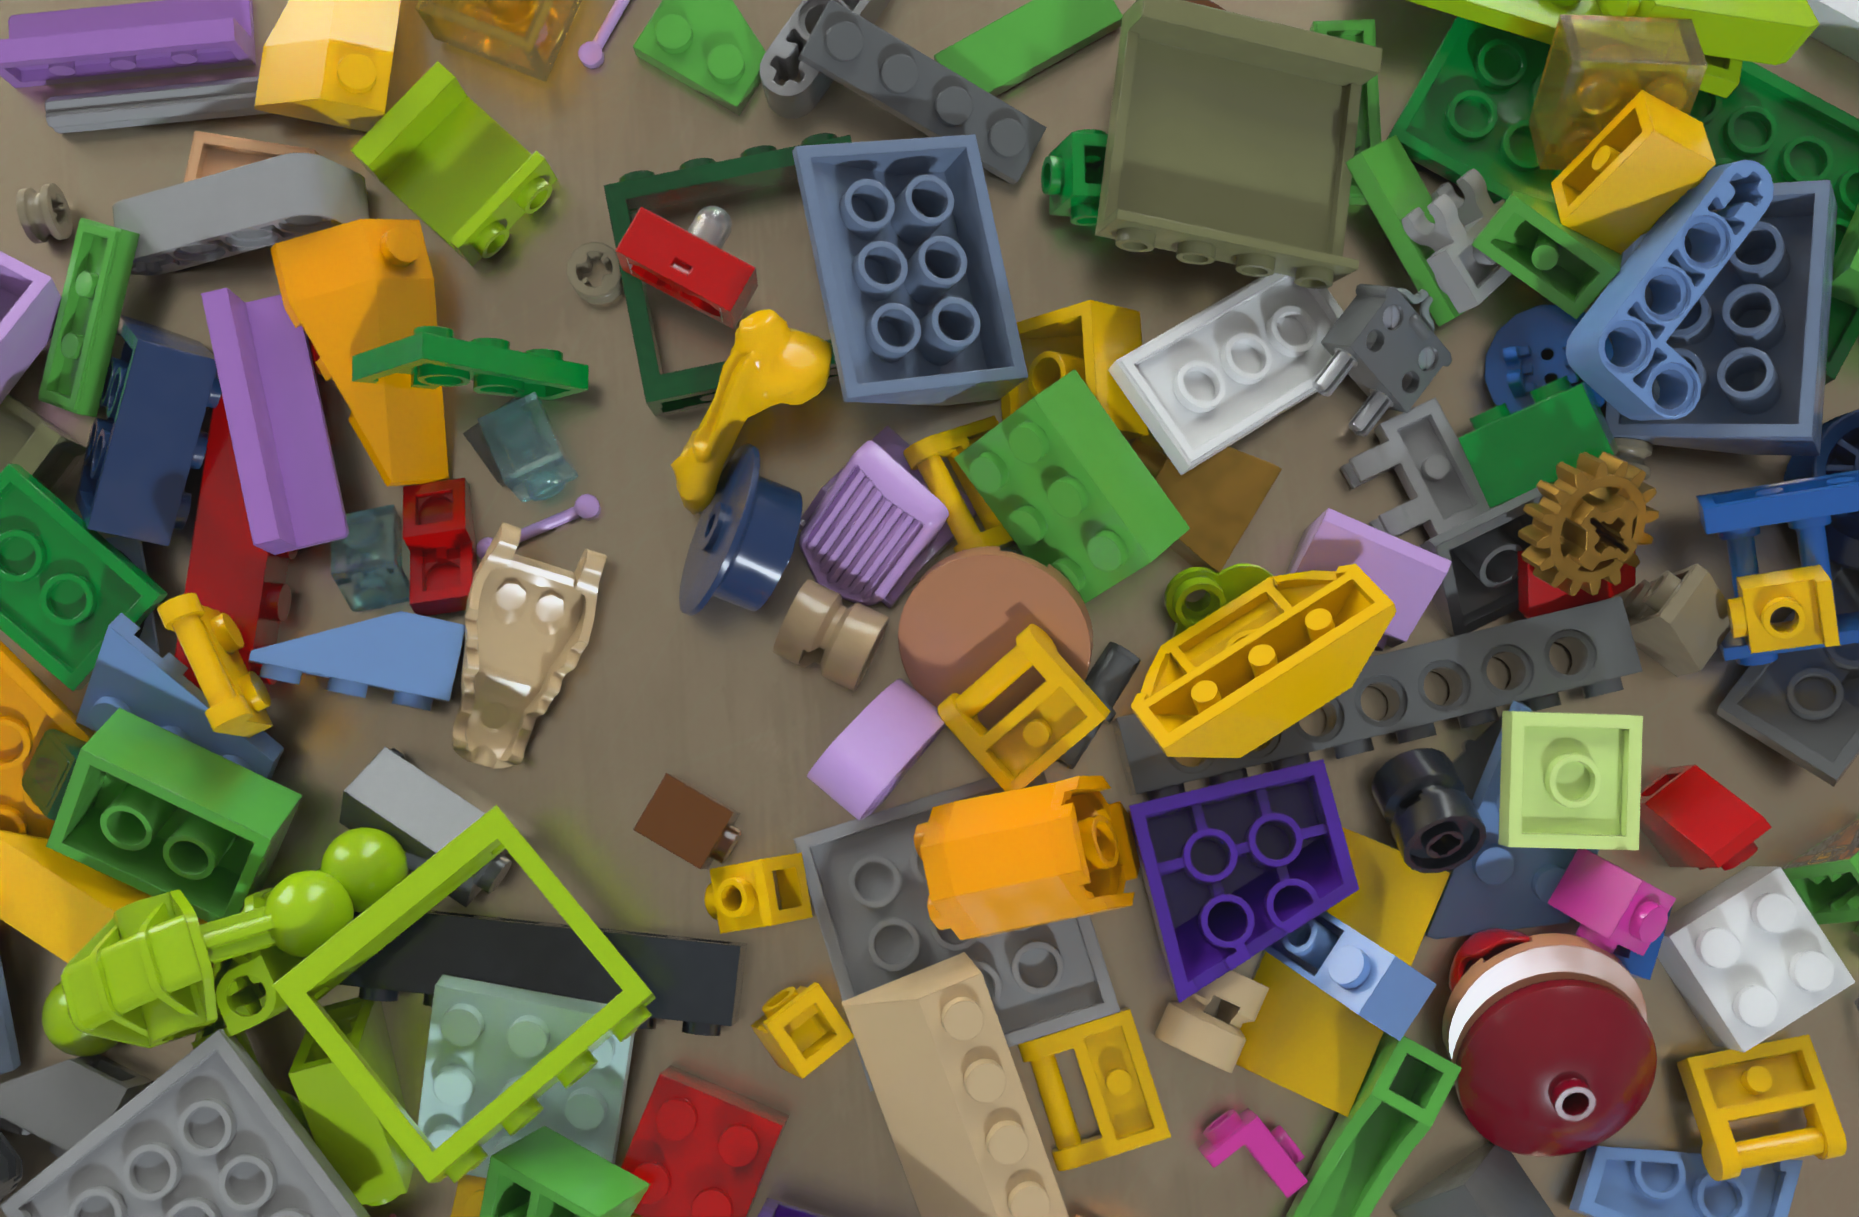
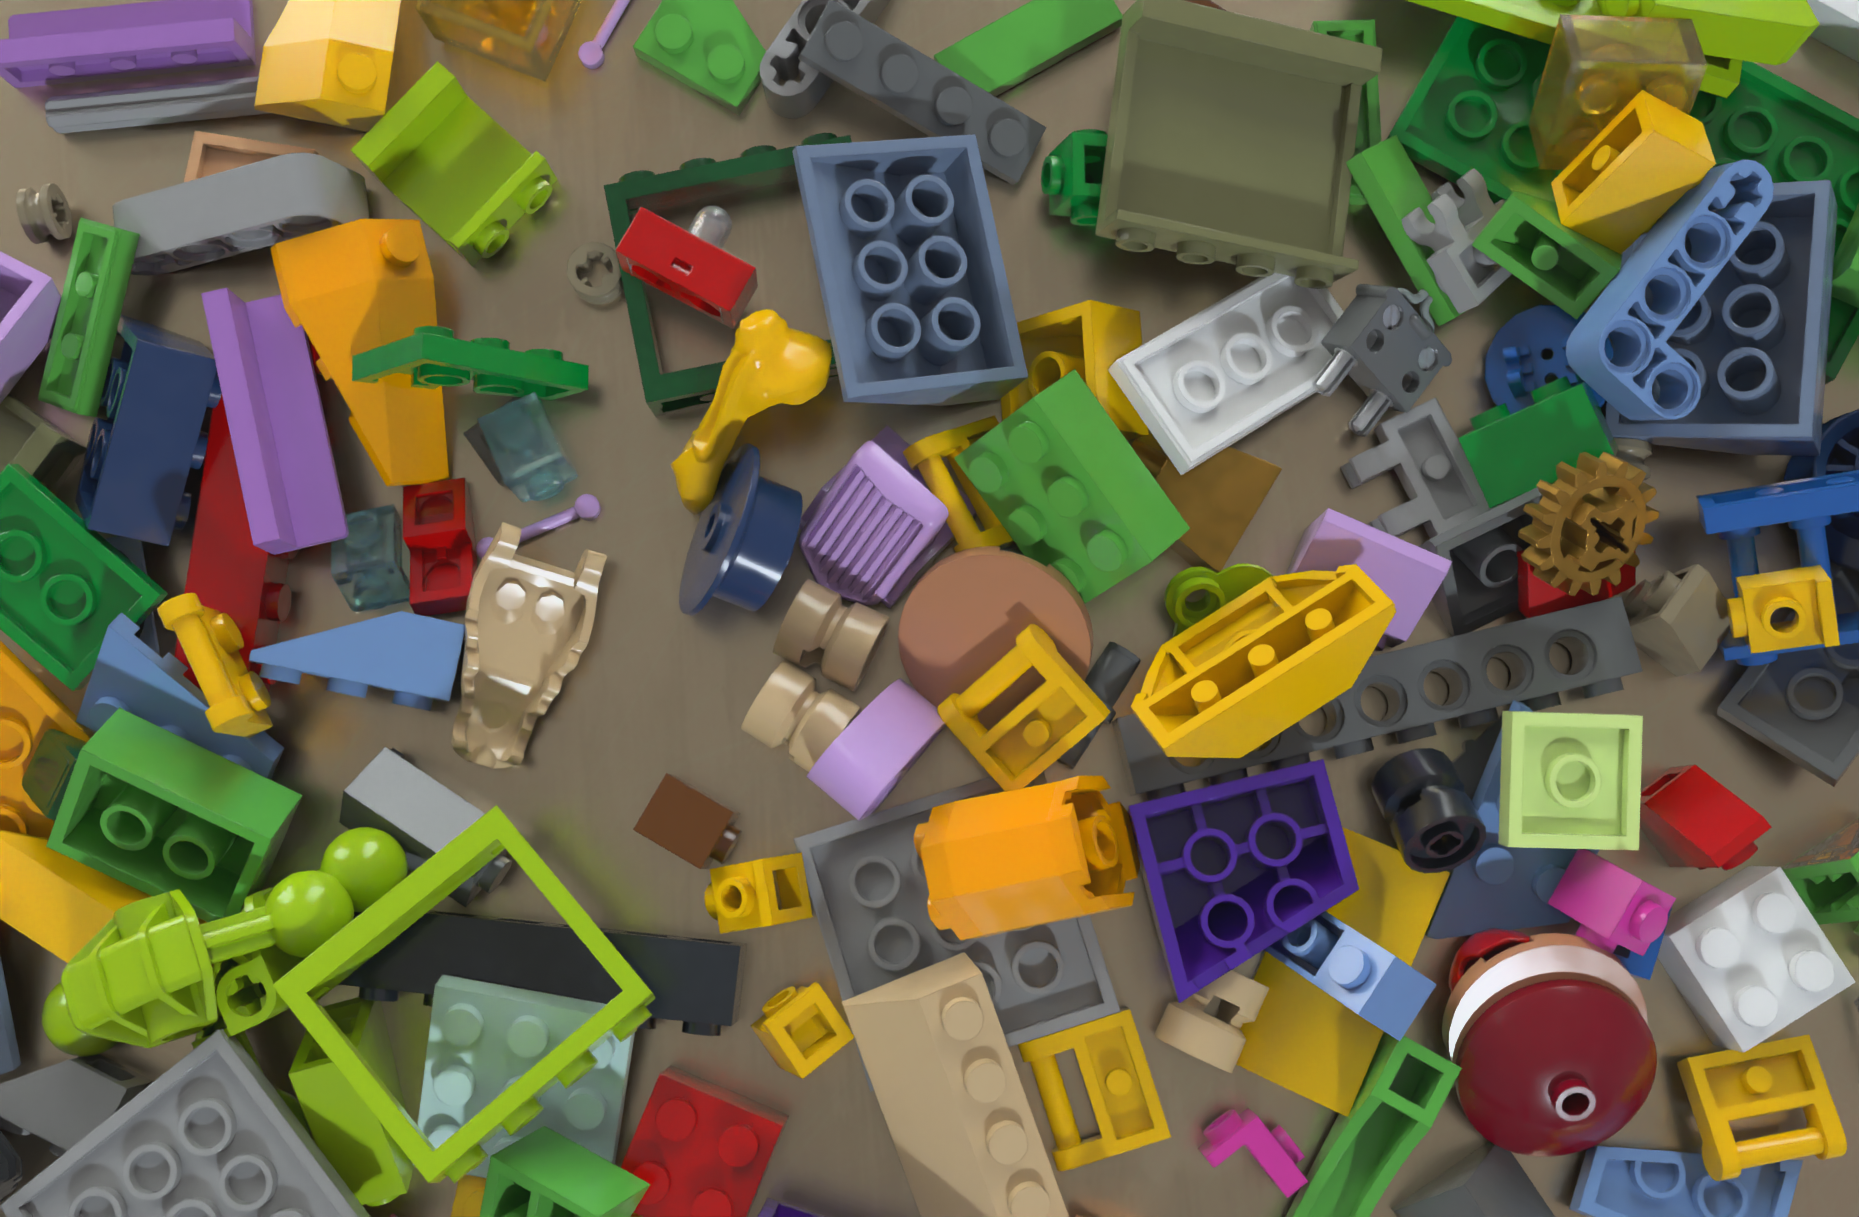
none -> tan wheel [741,659,862,772]

